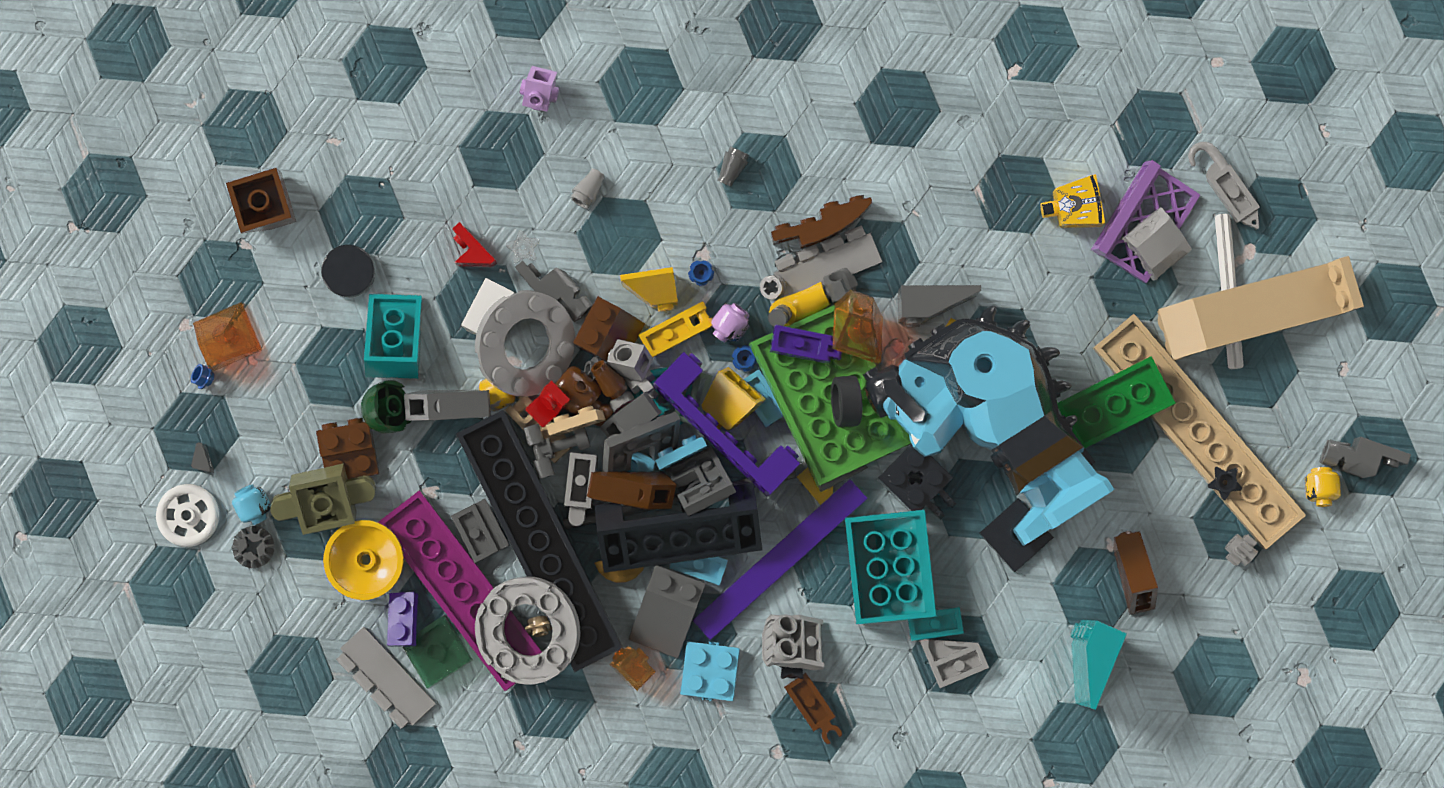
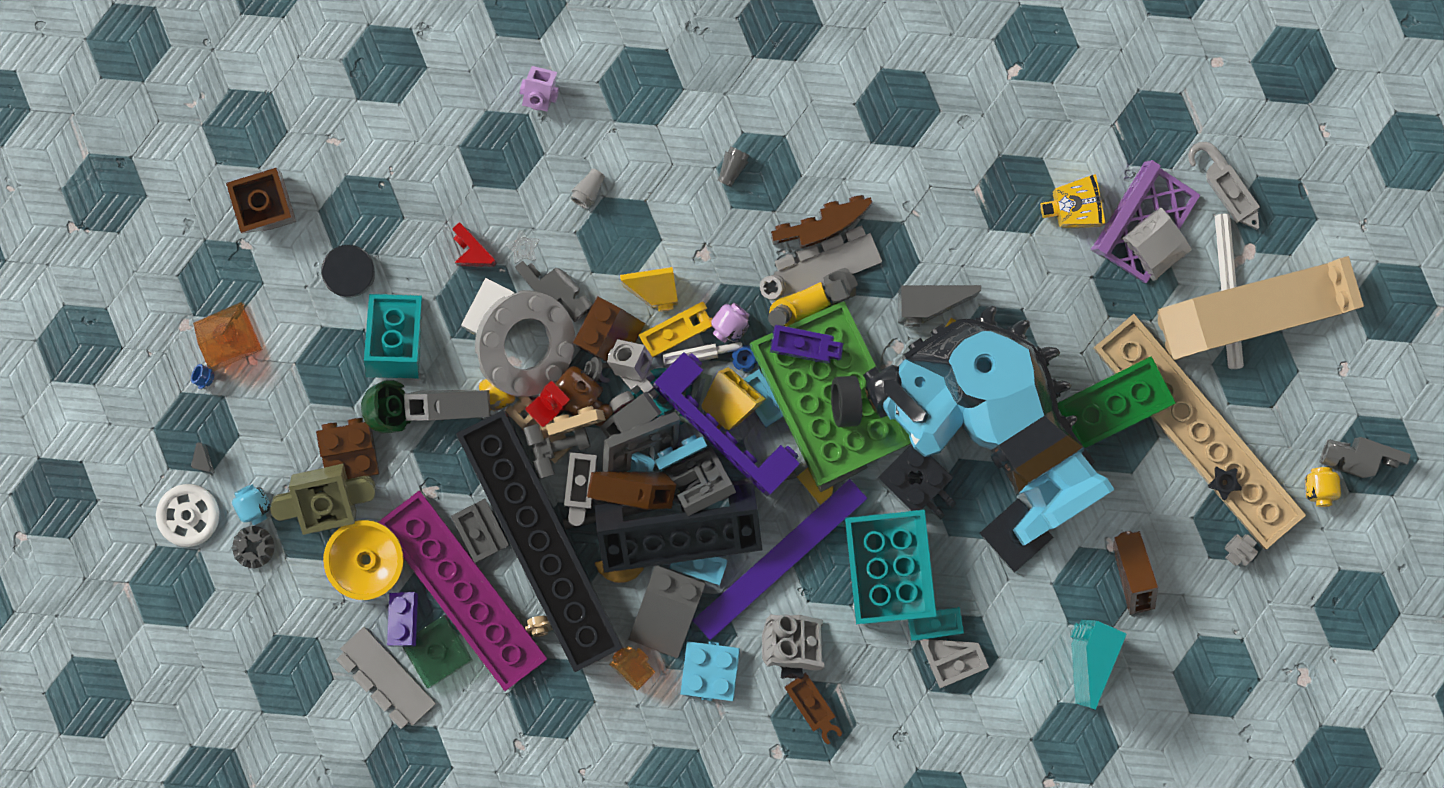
light grey plate [475,577,580,684] -> none
reddish brown cone [591,360,627,400] -> none
blue plate [688,260,714,286] -> none
clear orange slope [833,290,883,364] -> none
none -> white axle [663,342,743,369]

